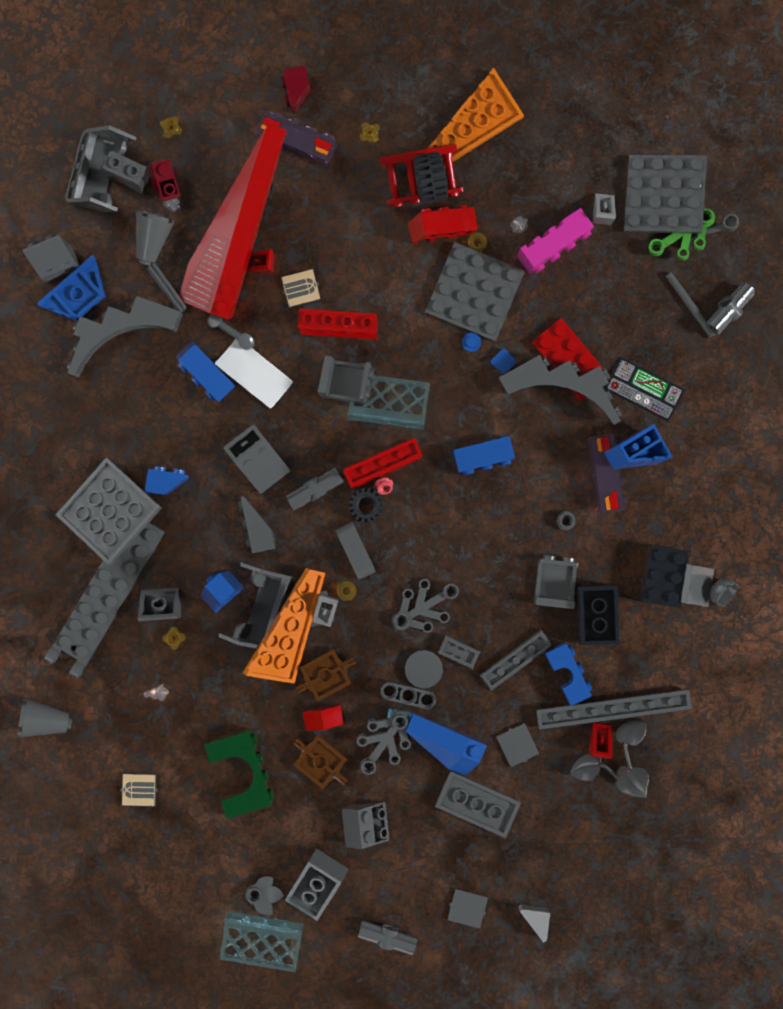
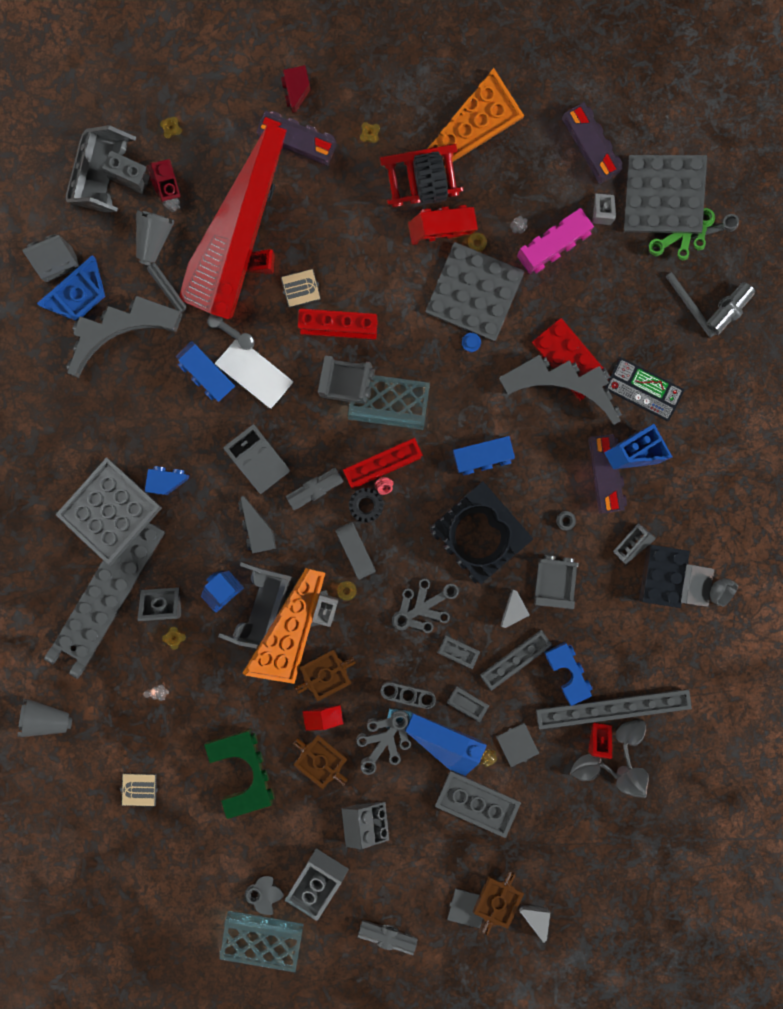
dark grey tile [405,650,443,689] -> none
blue tile [490,348,517,375] -> none
black brick [576,585,620,645] -> none
none -> black hose [430,481,533,584]
none -> dark grey tile [447,686,489,722]
none -> reddish brown plate [472,871,524,935]
none -> clear yellow plate [480,749,497,767]
none -> light grey slope [500,589,529,628]
none -> clear purple brick [562,102,622,184]
none -> dark grey slope [613,523,656,564]

